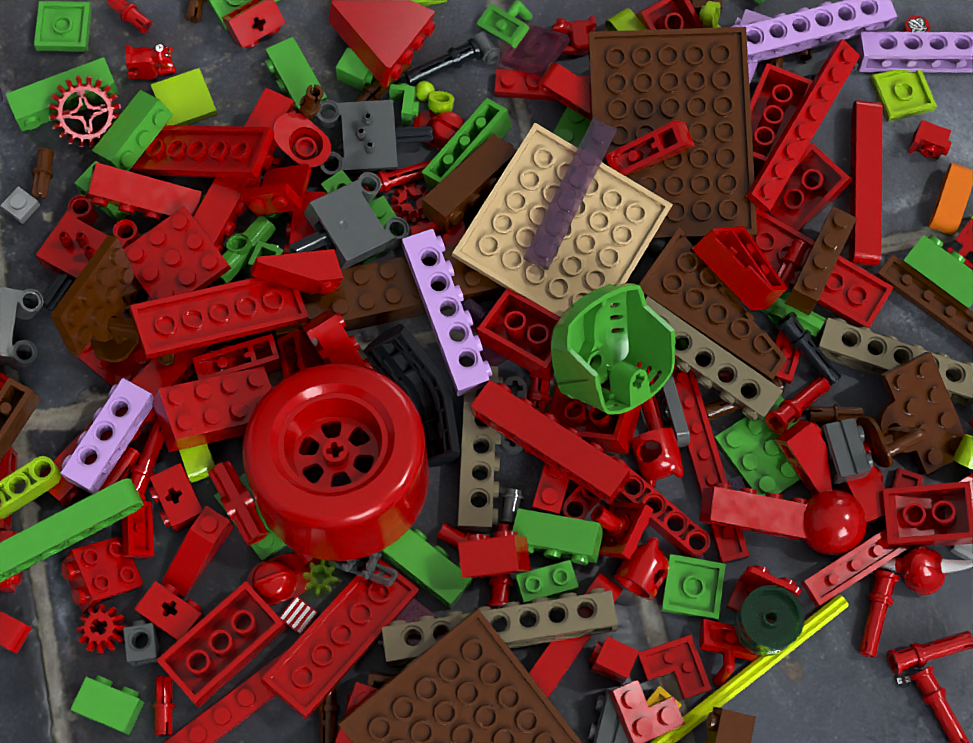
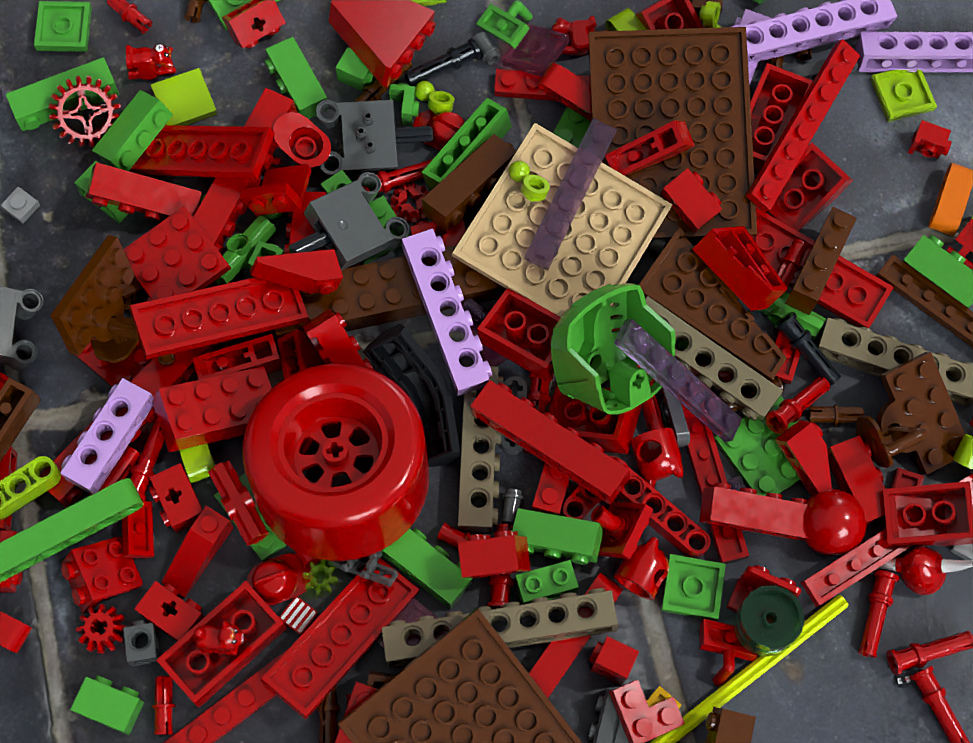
reddish brown axle [31,148,55,200] -> none
red piece [36,195,141,311] -> none
reddish brown pin [299,84,324,122] -> none
red plate [637,635,712,700] -> none
dark grey brick [820,418,873,484] -> none
red beam [849,100,882,266] -> none
tile [903,16,930,32] -> none
none -> red animal [194,621,244,656]
none -> lime plate [509,161,550,202]
none -> clear purple plate [614,319,742,442]
none -> red brick [660,168,722,234]

